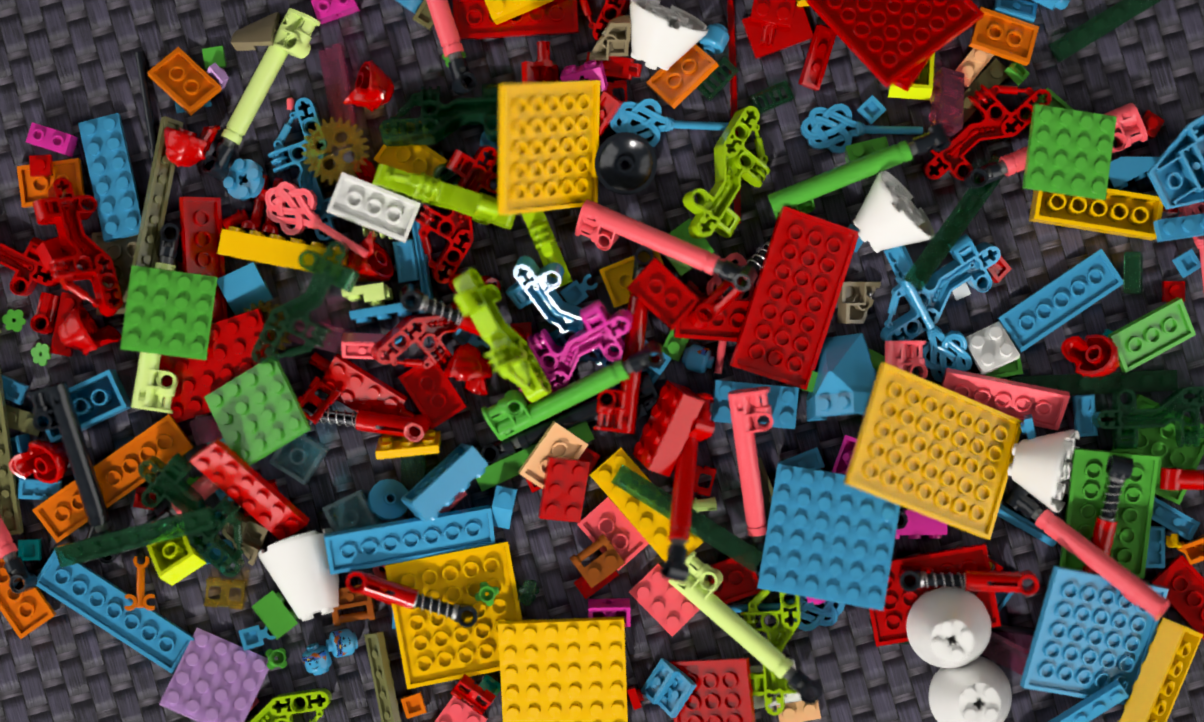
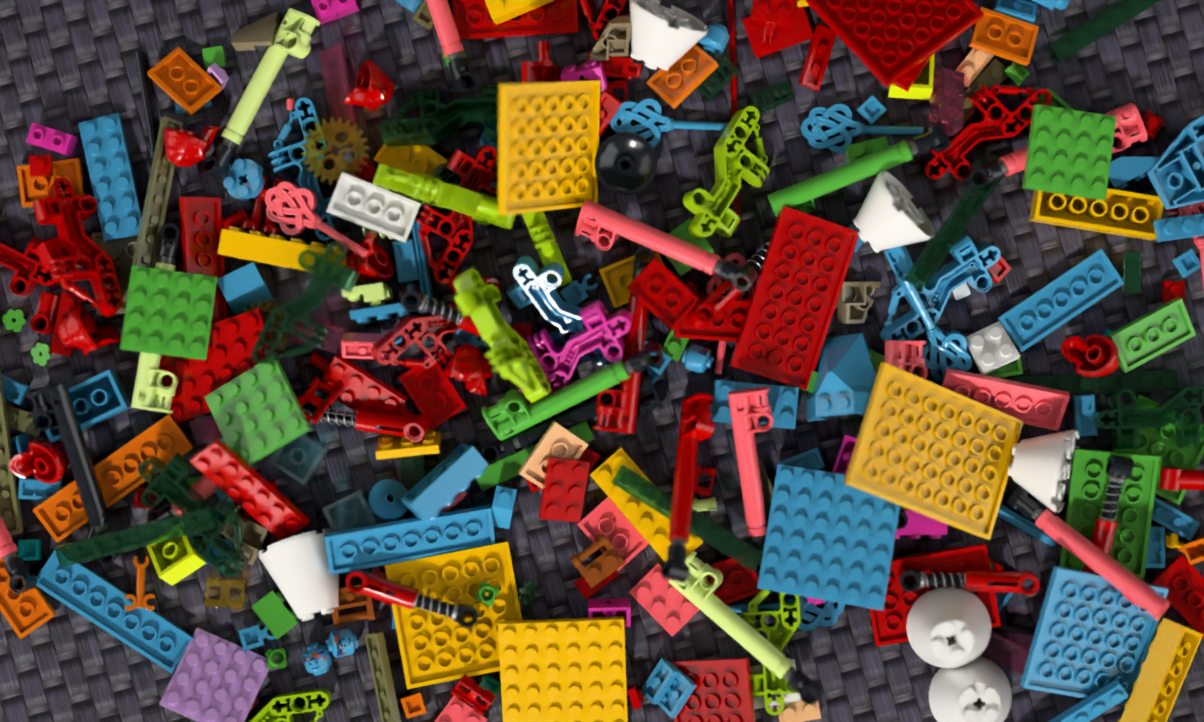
red brick [633,380,705,477] -> none
dark azure plate [1020,414,1036,440] -> none

